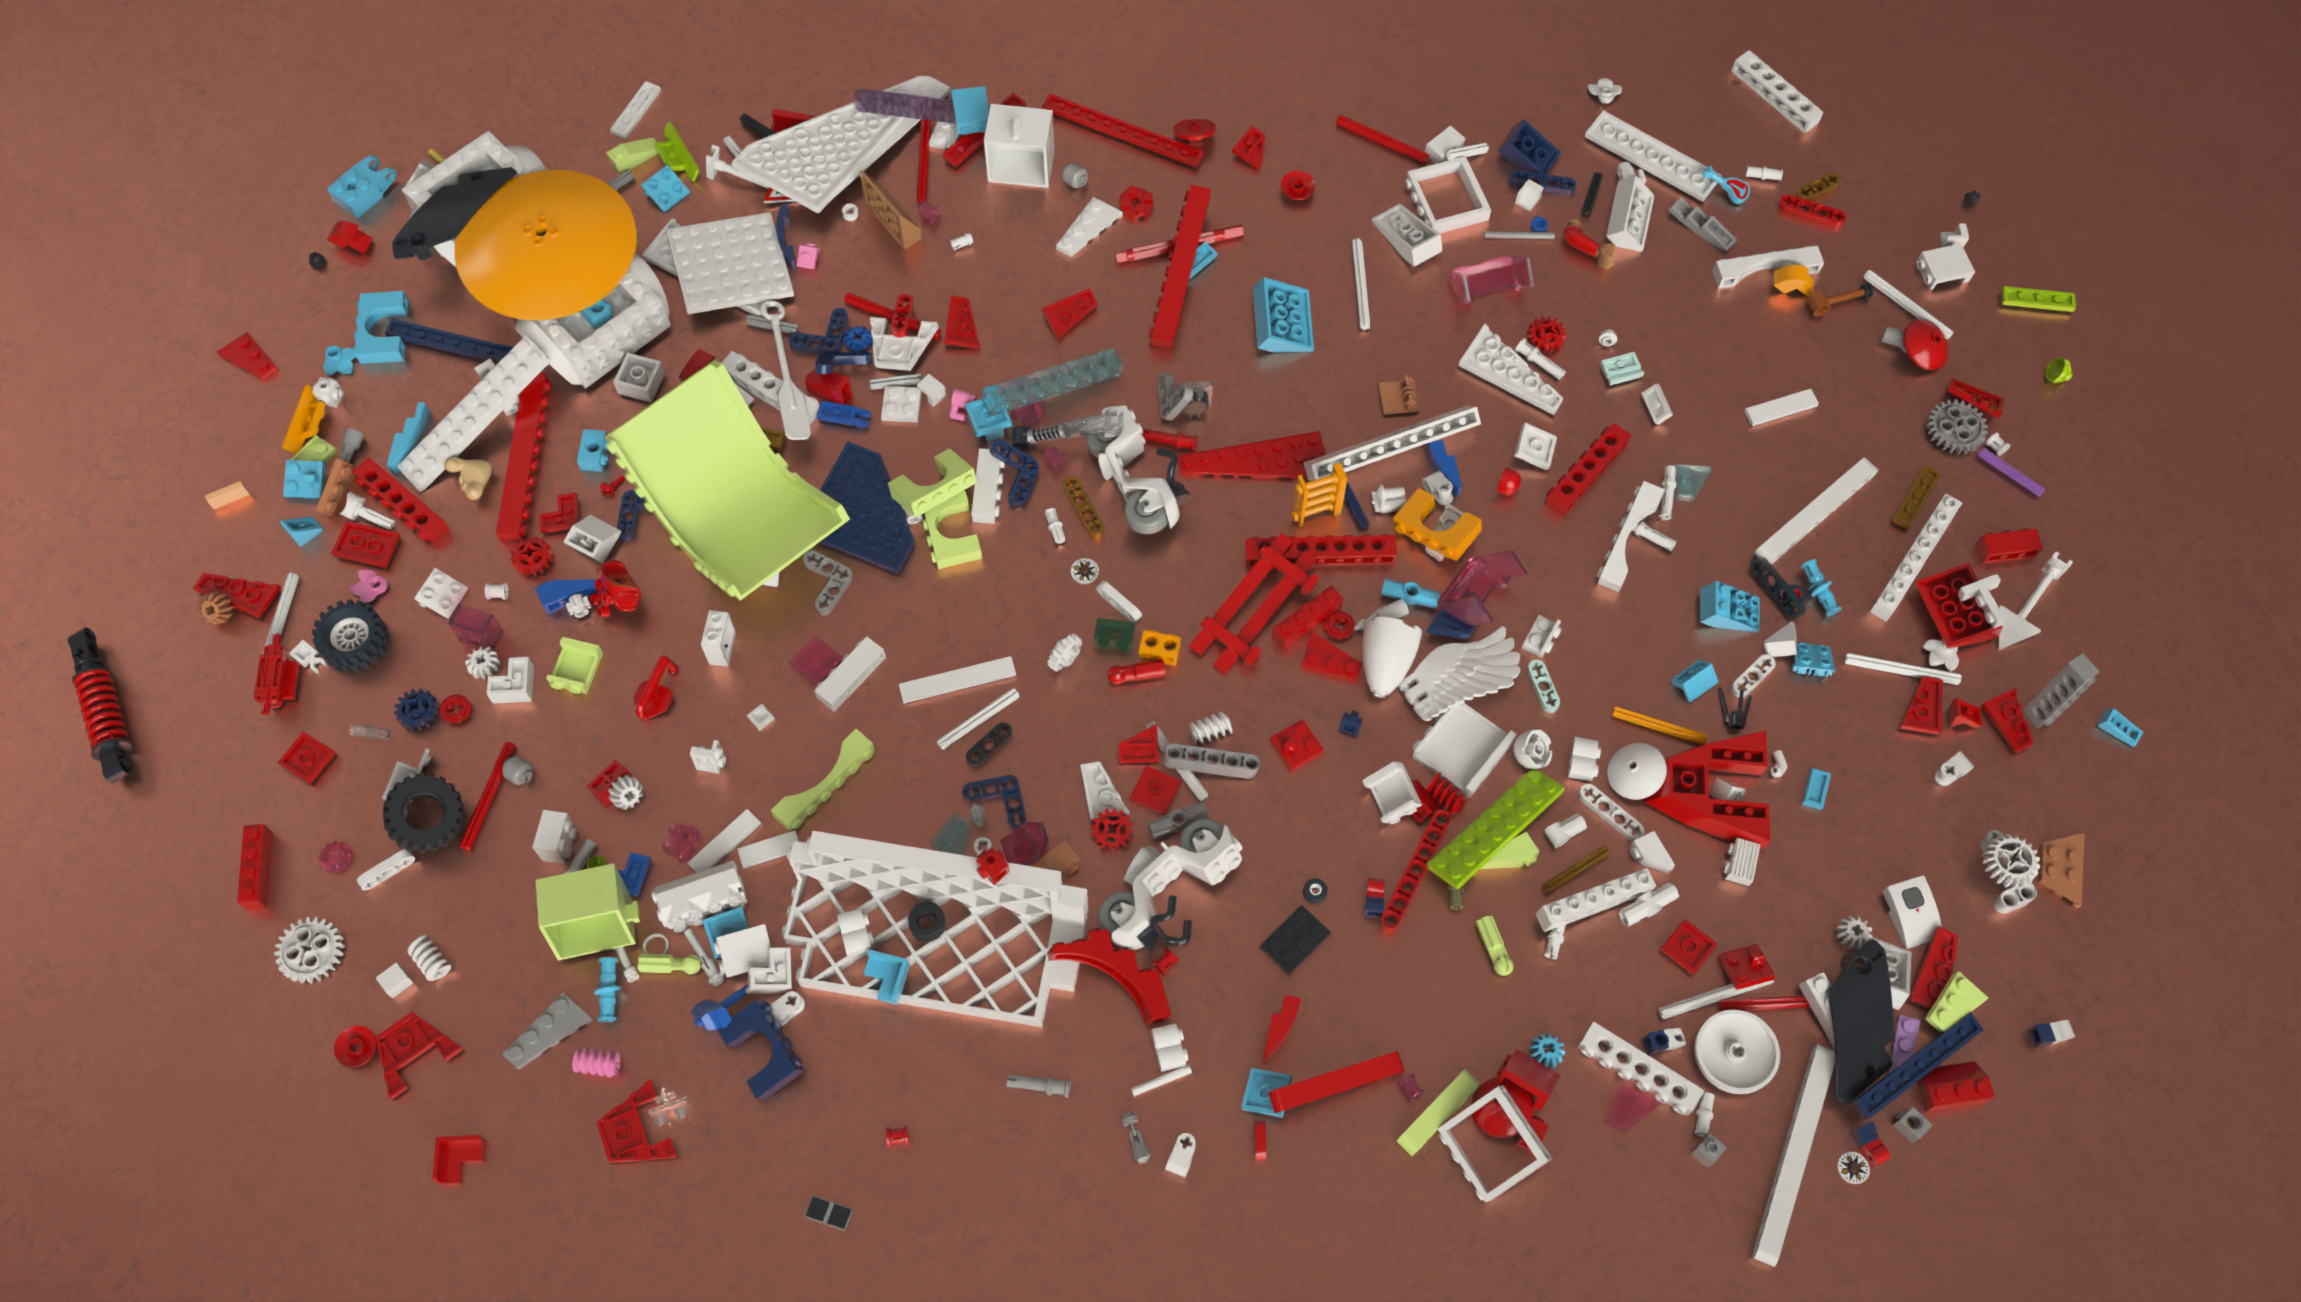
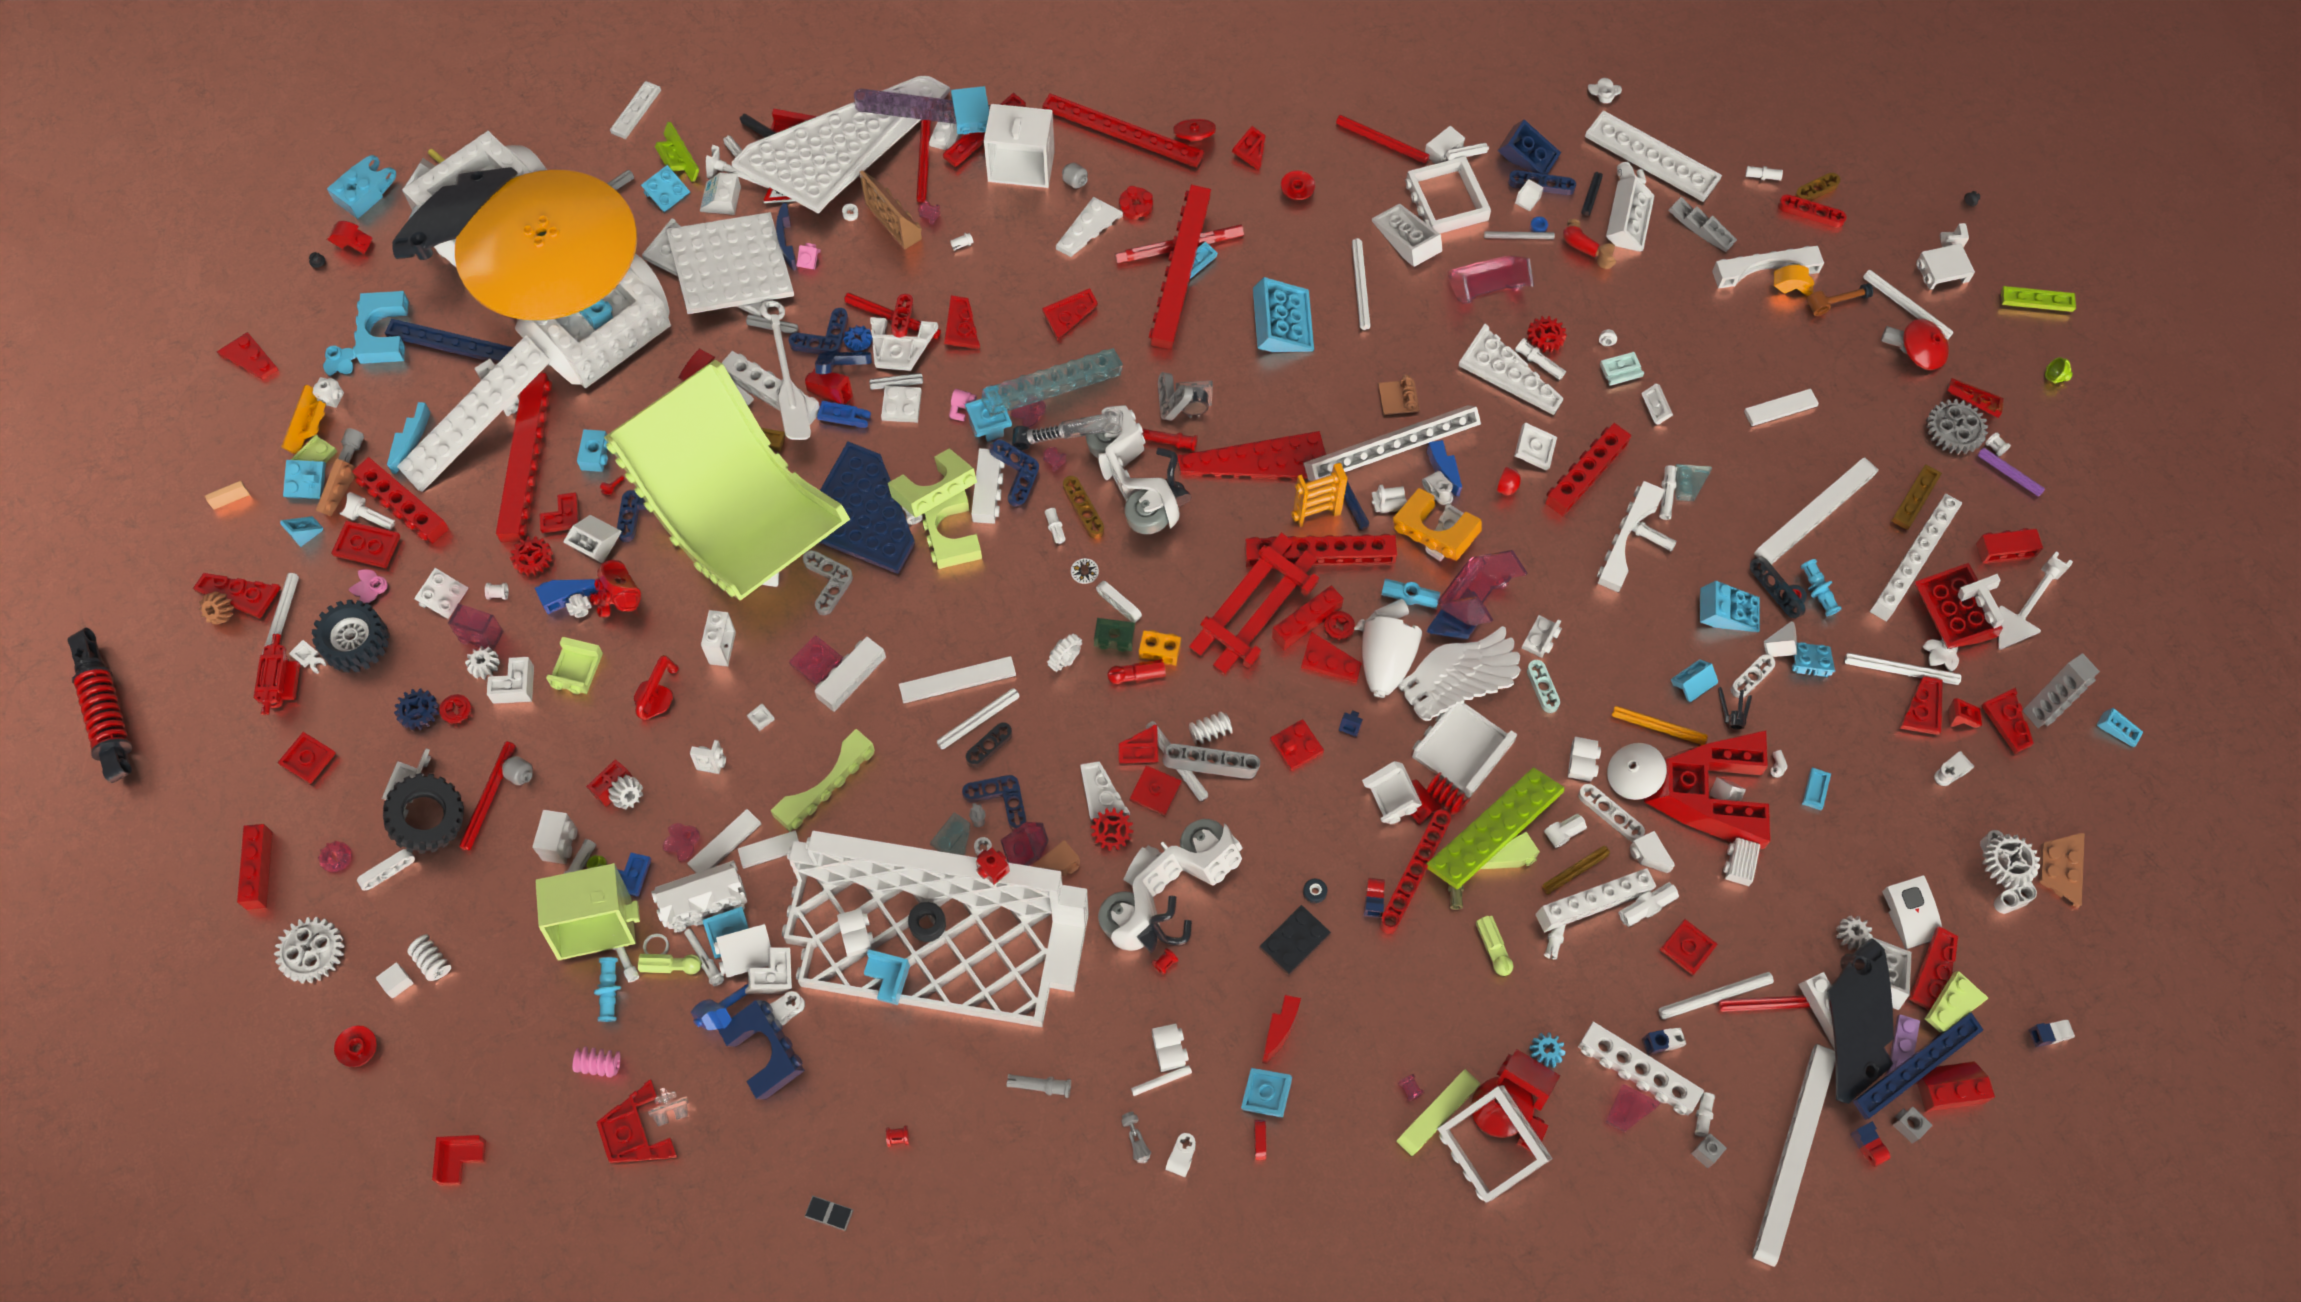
clear axle [350,723,391,740] -> none
red wing [376,1012,463,1100] -> none
tan head [444,457,493,500] -> none
light grey wing [502,993,593,1070] -> none
yellowish green slope [606,138,658,175] -> none
white brick [613,353,665,403] -> none
white panel [917,374,946,407] -> none
red arch [1047,928,1172,1026] -> none
light grey piece [1147,802,1209,840] -> none
red beam [1268,1051,1405,1113] -> none
white cylinder [1514,730,1552,769] -> none
white dish [1694,1010,1780,1094] -> none
medium azure piece [1702,166,1750,204] -> none
red hinge [1718,944,1775,990] -> none
white brick [1731,50,1824,133] -> none
piece [1838,1152,1870,1184] -> none
none -> white slope [700,172,741,215]

